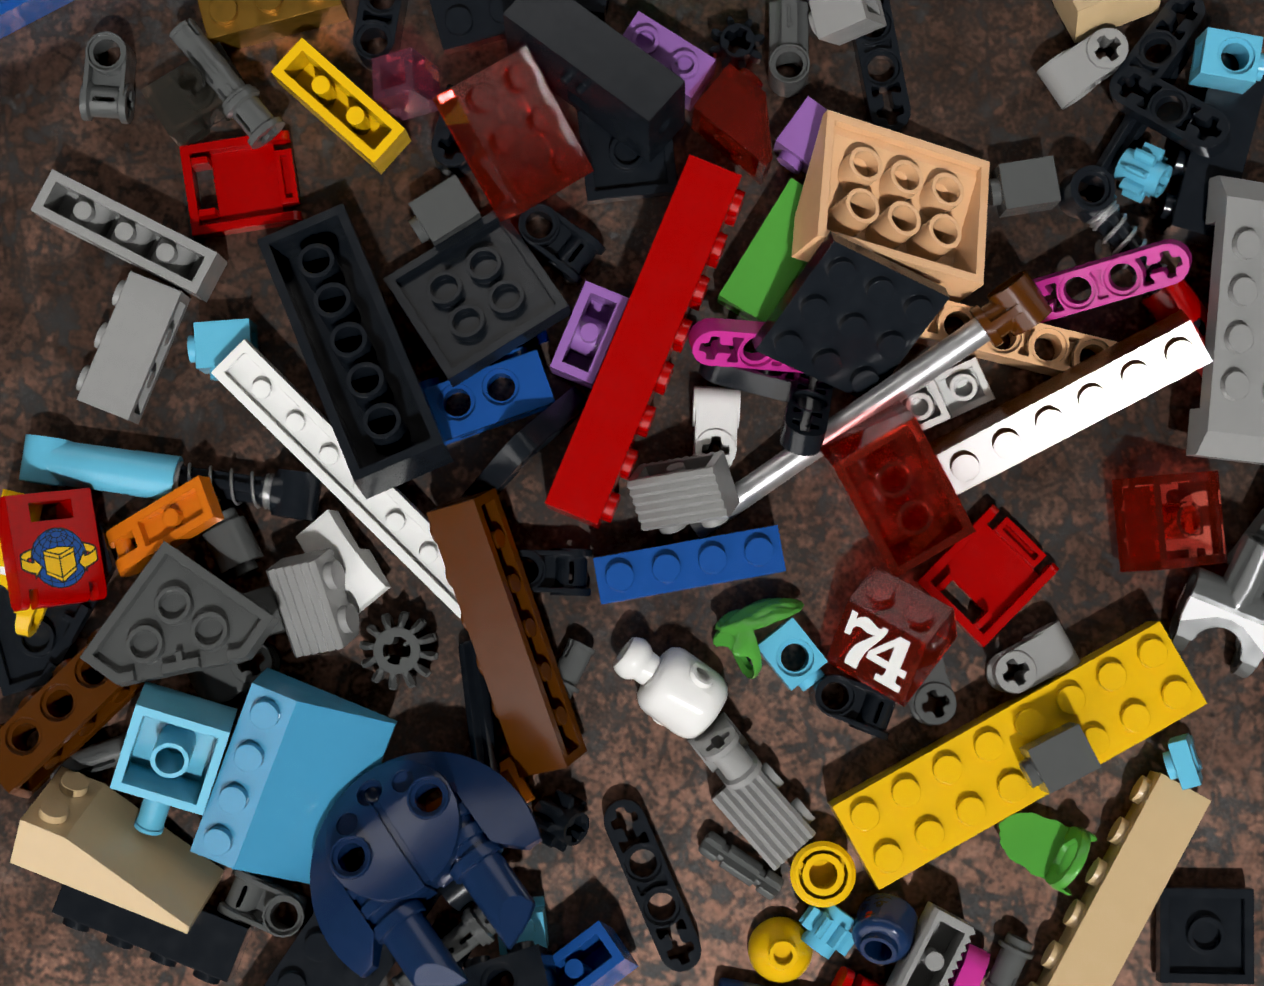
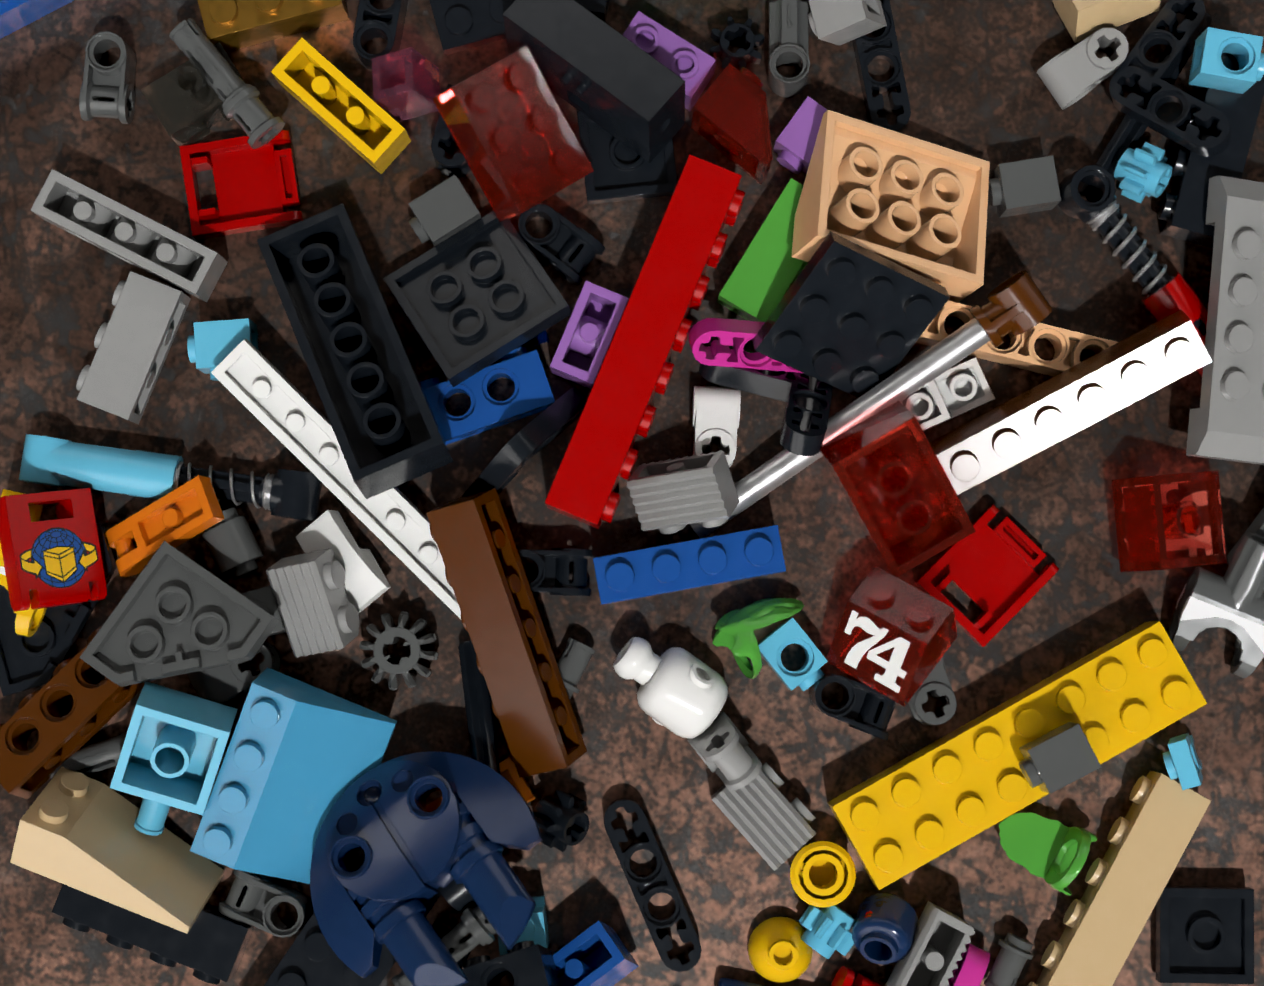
dark grey axle [698,831,784,900] -> none
light grey piece [985,620,1081,693] -> none
dark pink beam [1033,239,1192,323] -> none

